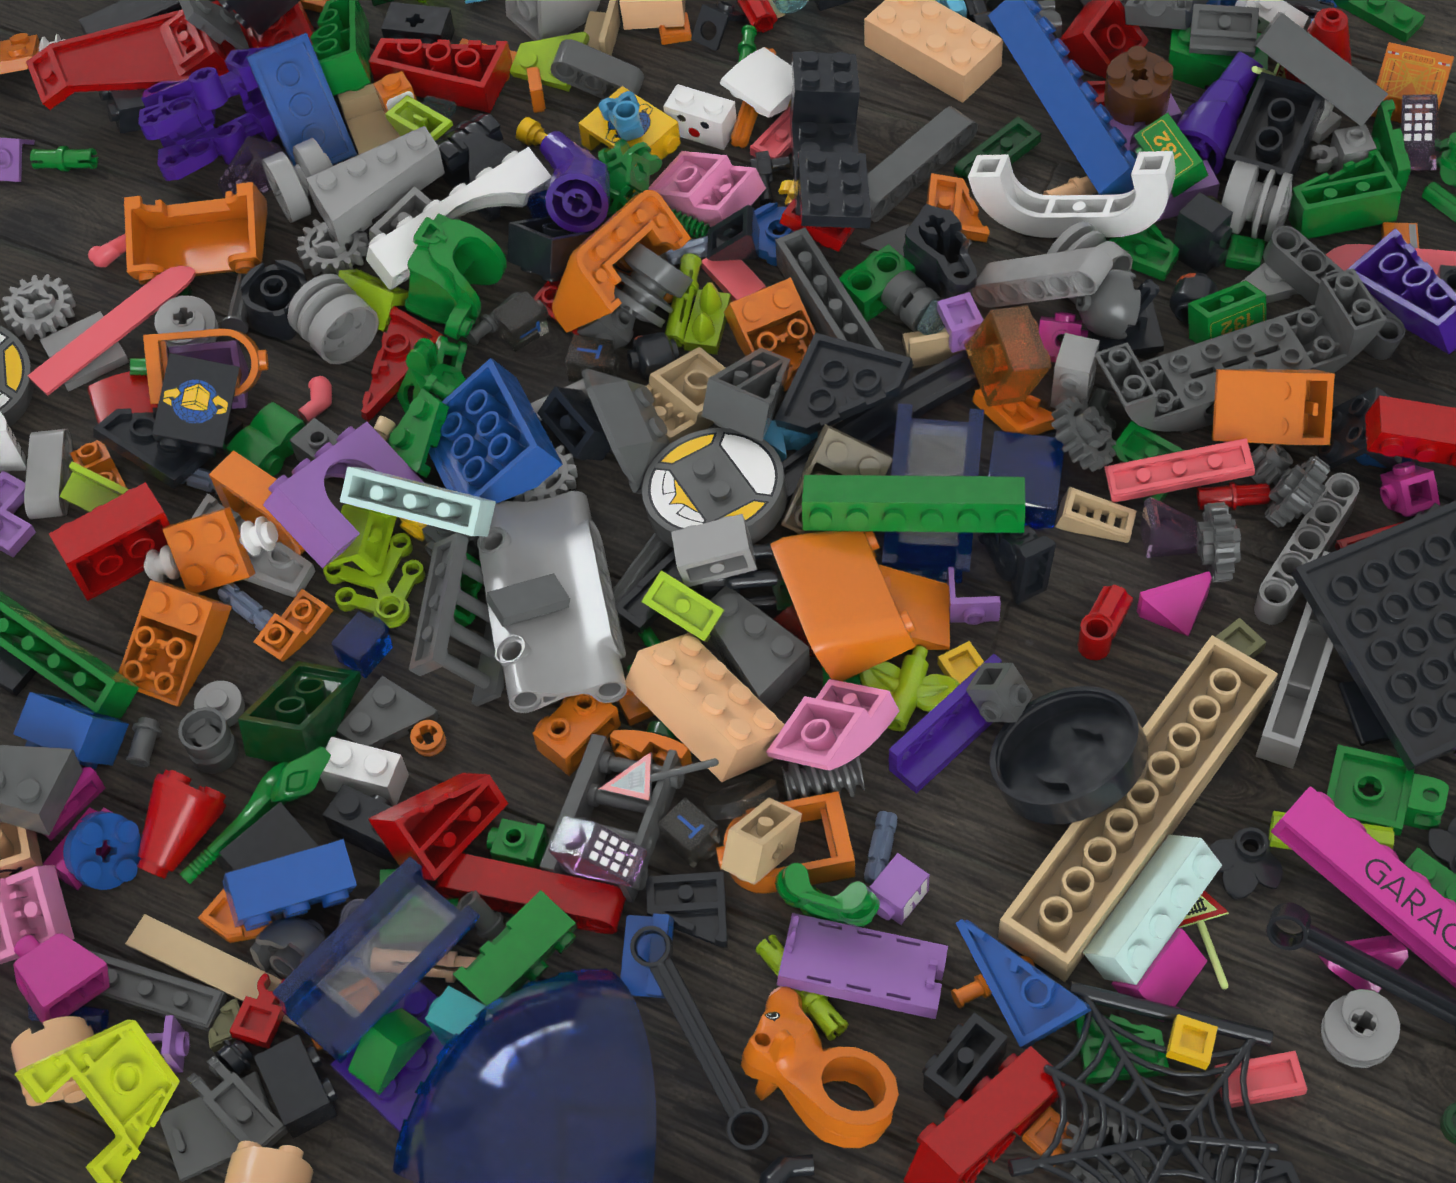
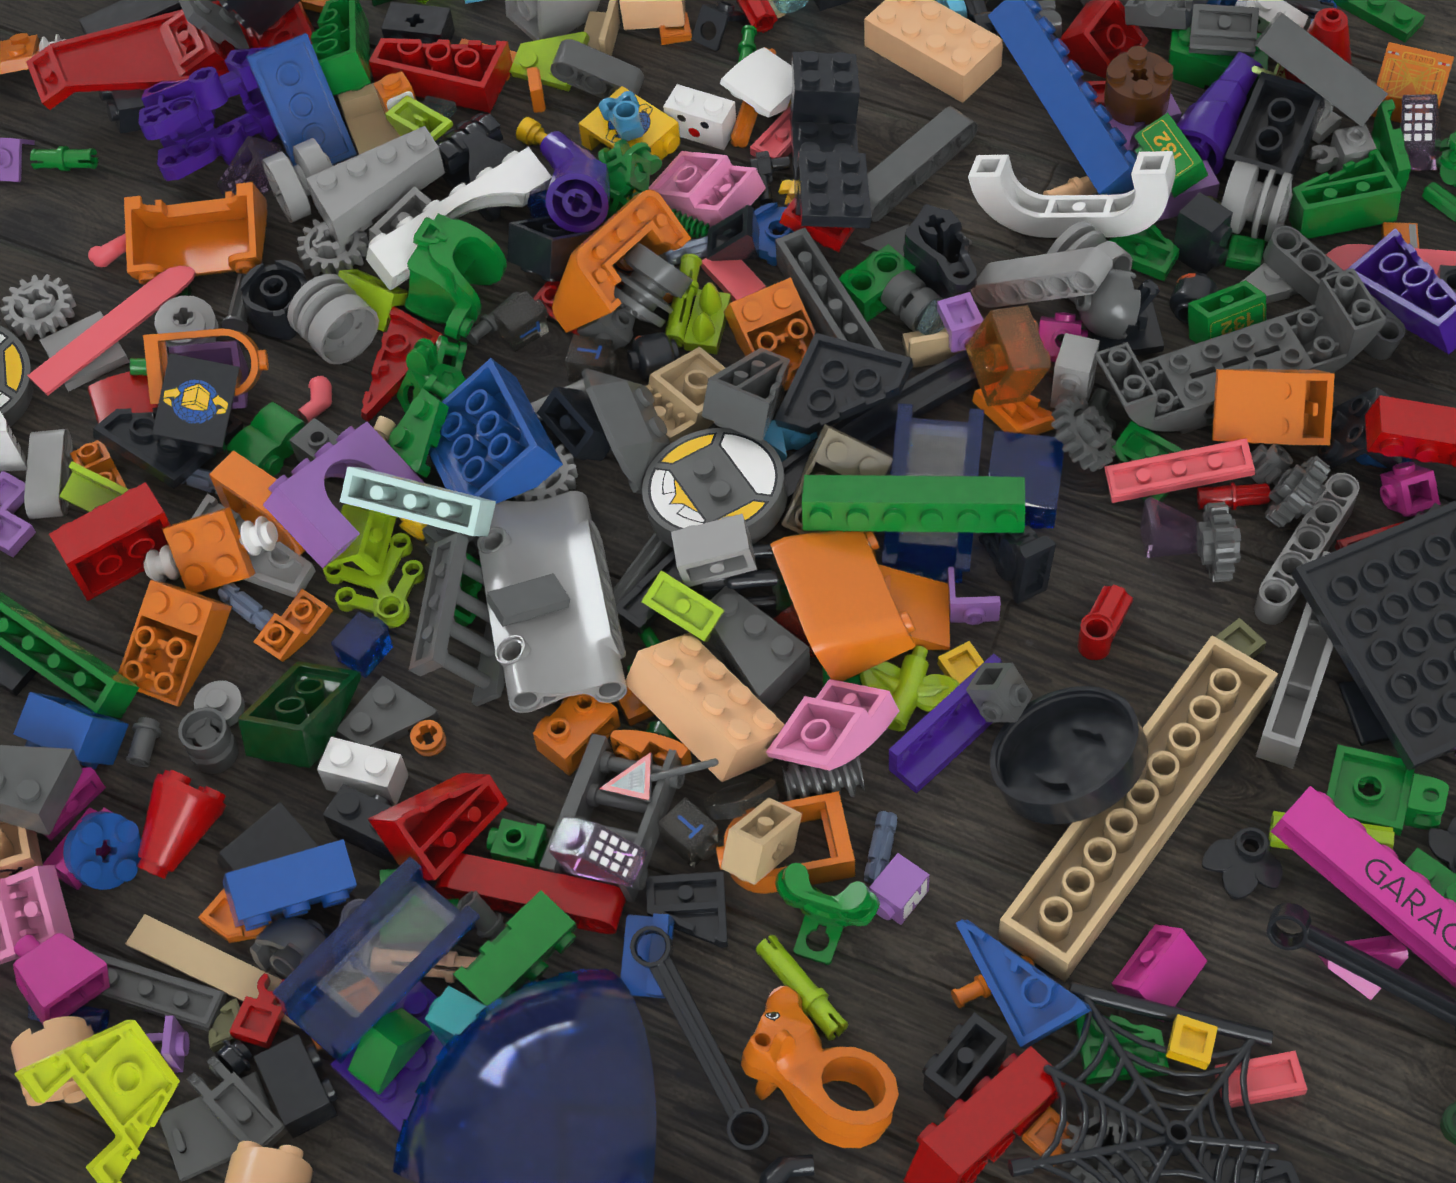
green animal [179,746,331,884] -> none
medium lavender piece [777,913,948,1019] -> none
orange wing [927,173,990,242] -> none
dark green plate [954,117,1041,180] -> none
tan slope [1055,487,1137,543] -> none
light aqua brick [1082,835,1222,985] -> none
dark pink slope [1137,571,1212,636] -> none
yellowish green piece [1178,890,1229,989] -> none
light grey piece [1321,989,1400,1068] -> none

